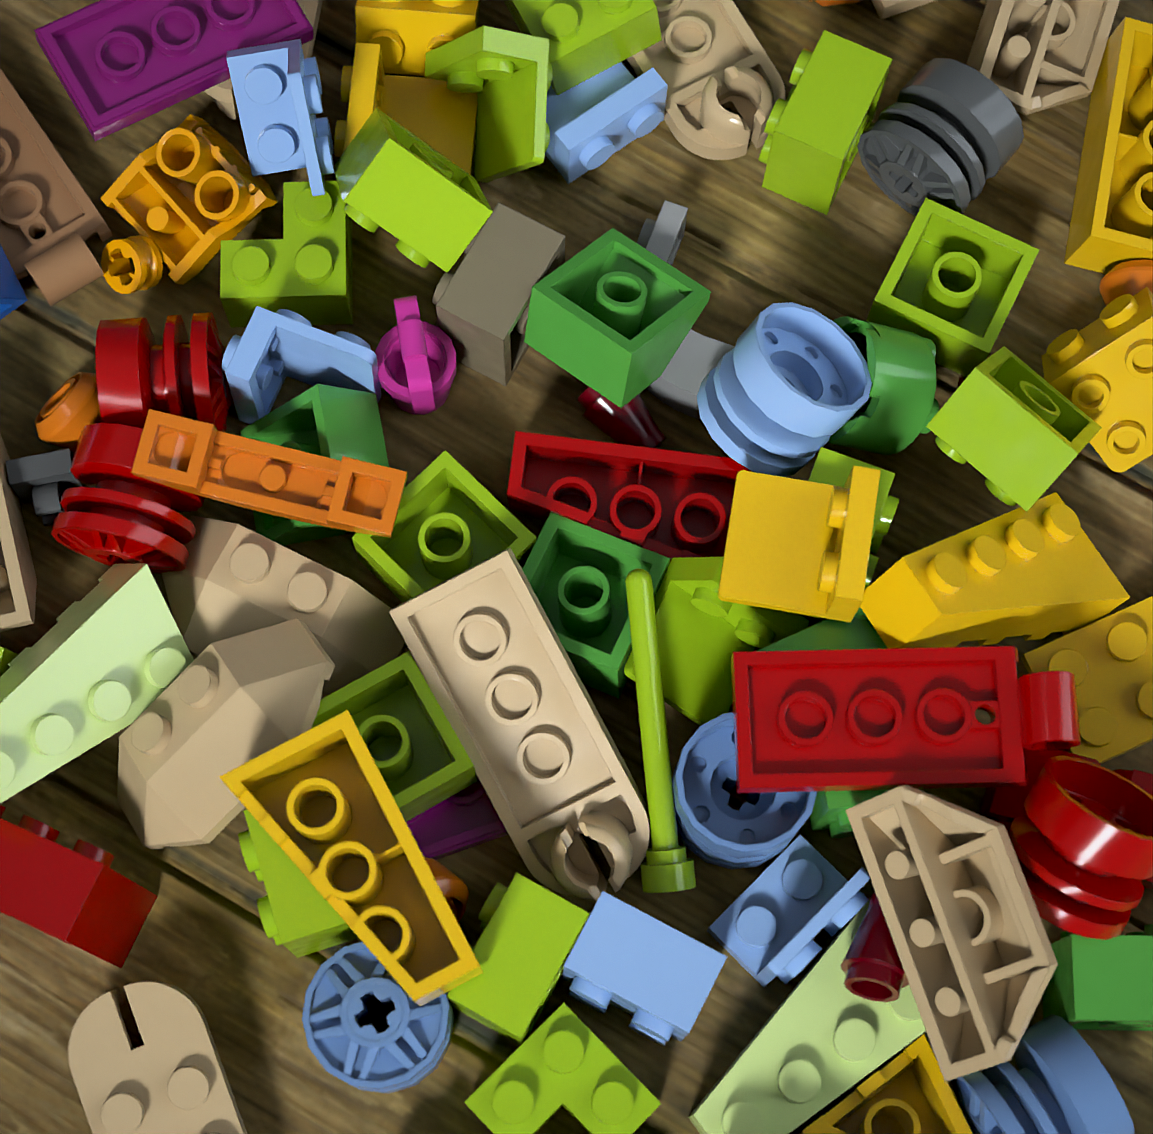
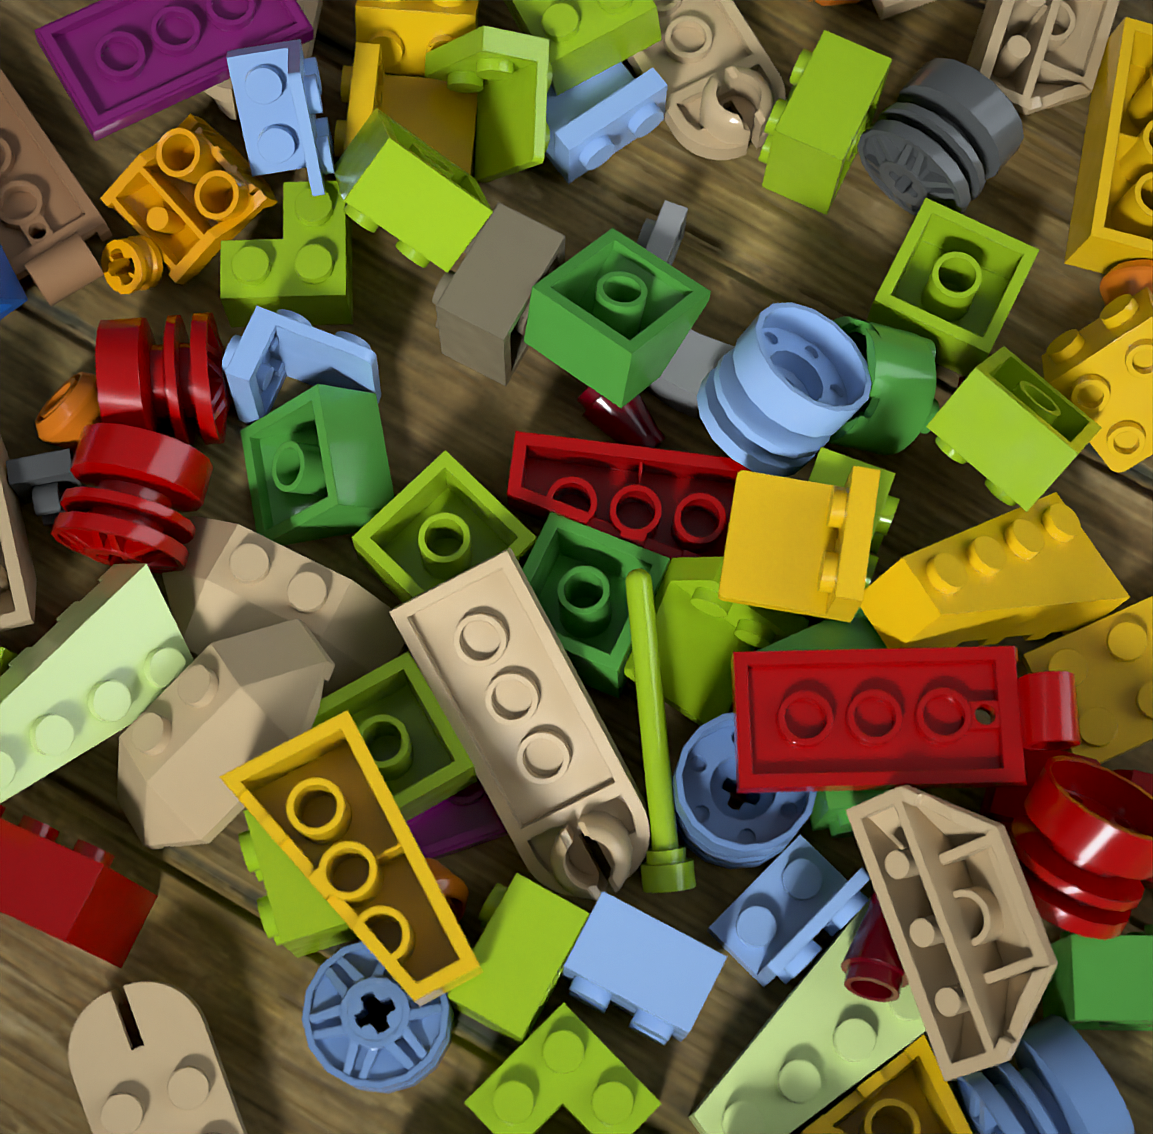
orange slope [131,409,408,538] -> none
dark pink piece [375,295,457,415] -> none

